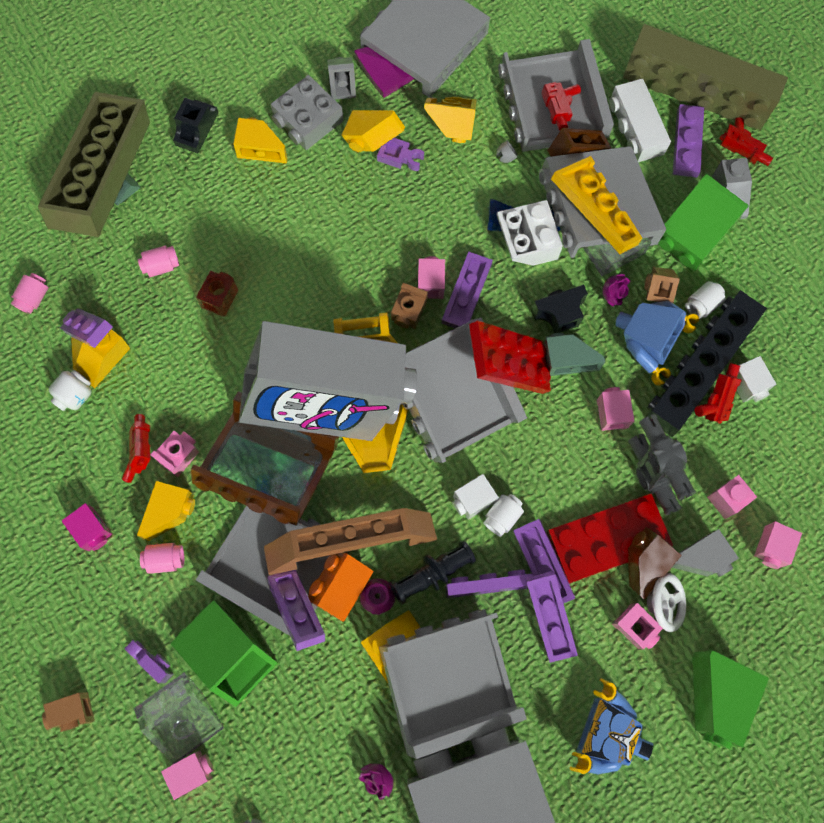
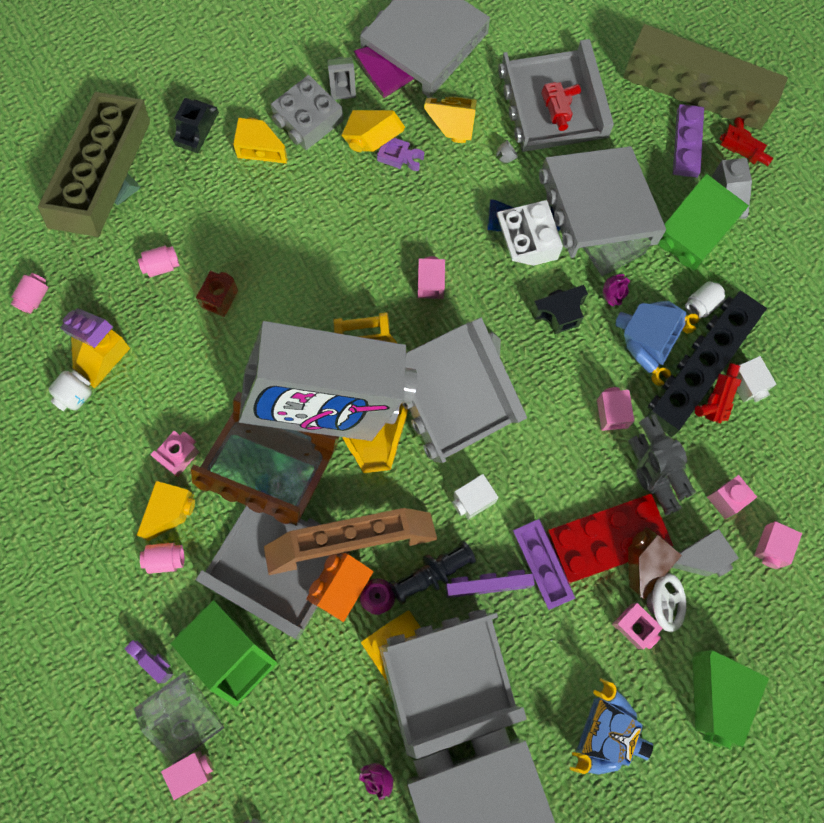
medium nougat brick [42,692,95,732] -> none
dark pink brick [62,503,112,551] -> none
red piece [122,414,151,483] -> none
medium lavender plate [267,570,325,651] -> none
medium nougat brick [391,283,428,329] -> none
medium lavender plate [441,251,493,328] -> none
red plate [469,321,551,394] -> none
white brick [483,494,524,537] -> none
medium lavender plate [526,571,578,663] -> none
sand green slope [544,333,605,376] -> none
reddish brown slope [547,128,612,157] -> none
yellow wing [551,156,642,254] -> none
white brick [609,79,671,162] -> none
medium nougat brick [644,266,680,303] -> none

